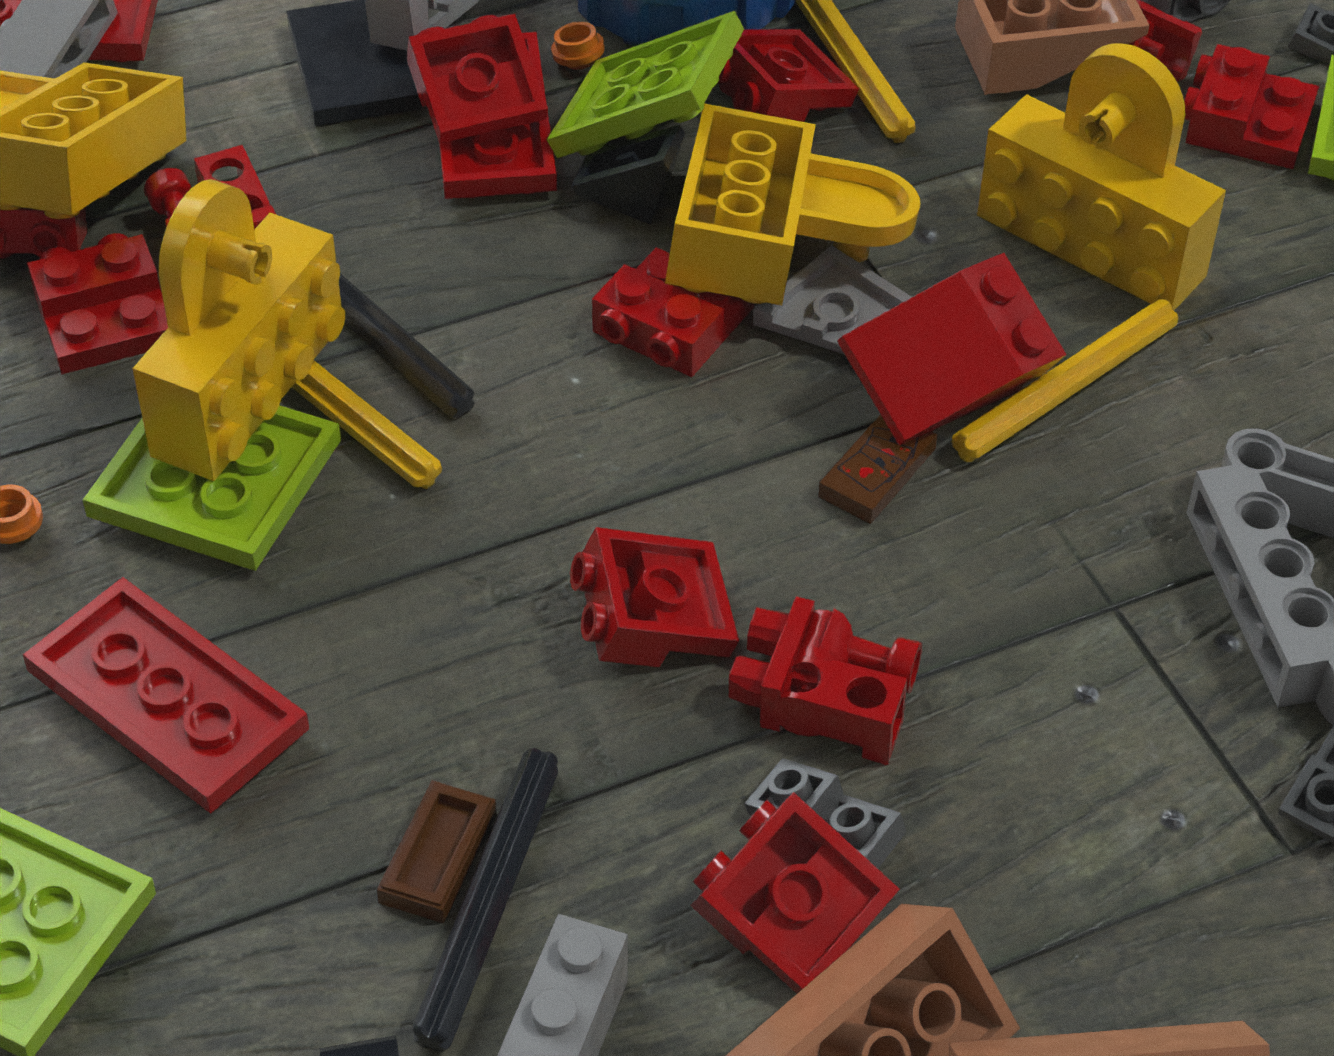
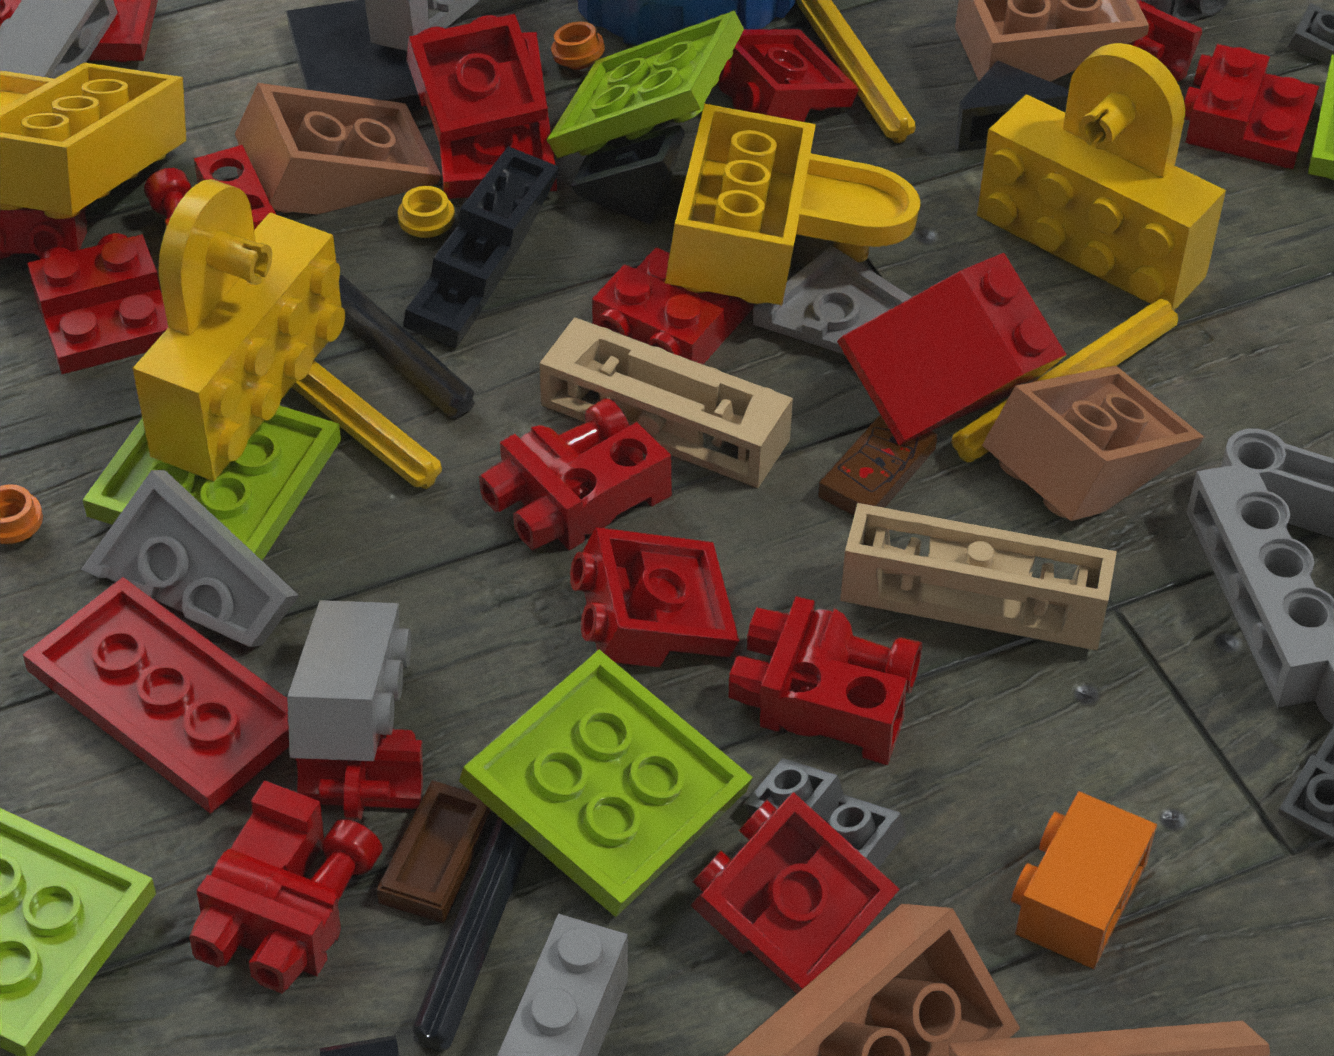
none -> light grey wing [81,470,299,647]
none -> red hips [189,780,383,994]
none -> nougat slope [234,83,442,215]
none -> light grey brick [287,600,411,761]
none -> red hips [296,729,423,820]
none -> yellow plate [397,186,455,238]
none -> black slope [403,146,559,349]
none -> lime plate [459,650,753,917]
none -> red hips [479,398,672,551]
none -> tan brick [540,317,793,488]
none -> tan brick [840,503,1117,651]
none -> black slope [955,60,1068,152]
none -> nougat slope [982,366,1204,521]
none -> orange brick [1011,791,1157,969]

